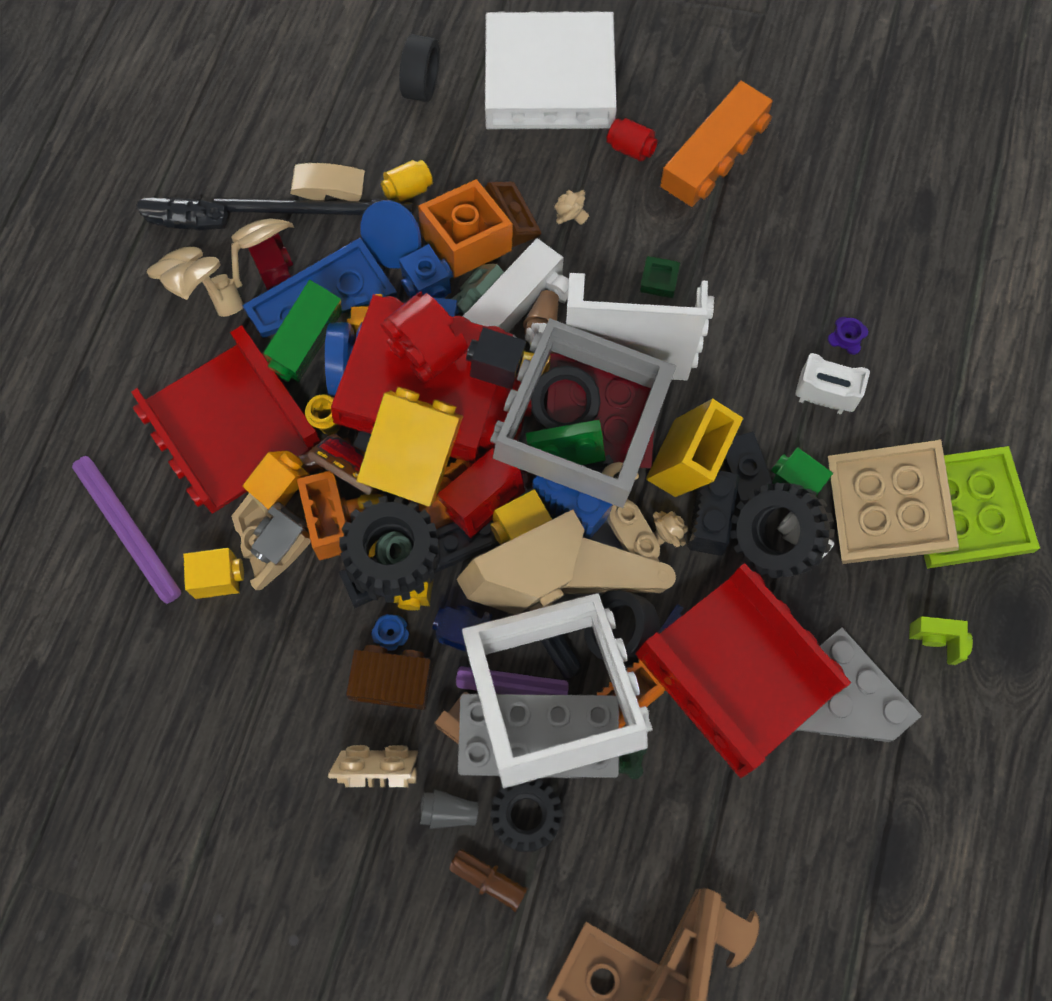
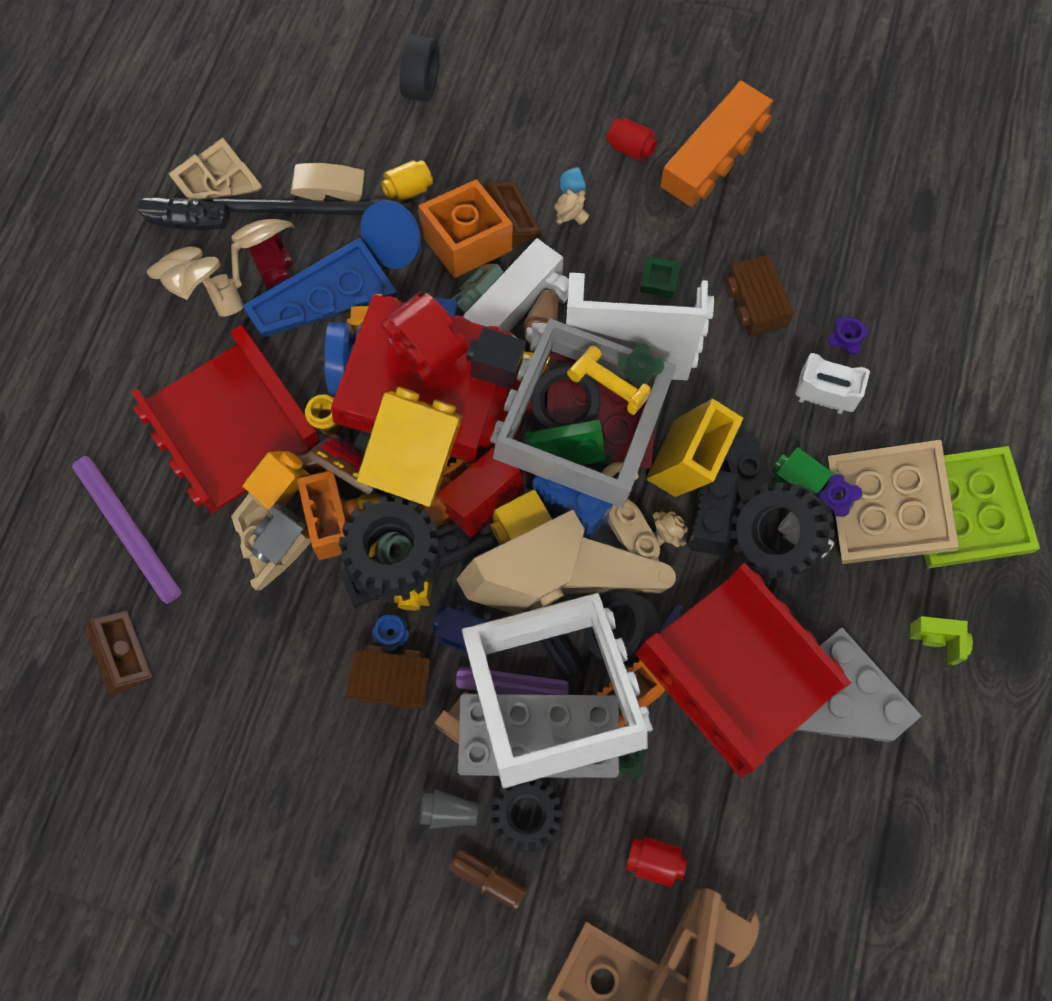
yellow brick [183,548,244,599] -> none
green brick [263,279,342,383] -> none
tan hinge [328,745,418,787] -> none
blue brick [399,244,453,299] -> none
white panel [485,11,616,129] -> none
none -> reddish brown slope [85,611,152,697]
none -> tan slope [169,138,262,200]
none -> dark azure hinge [560,167,586,194]
none -> yellow piece [567,346,651,415]
none -> clear green plate [618,343,664,387]
none -> red brick [626,836,688,887]
none -> reddish brown brick [725,254,794,337]
none -> dark purple plate [817,474,862,517]

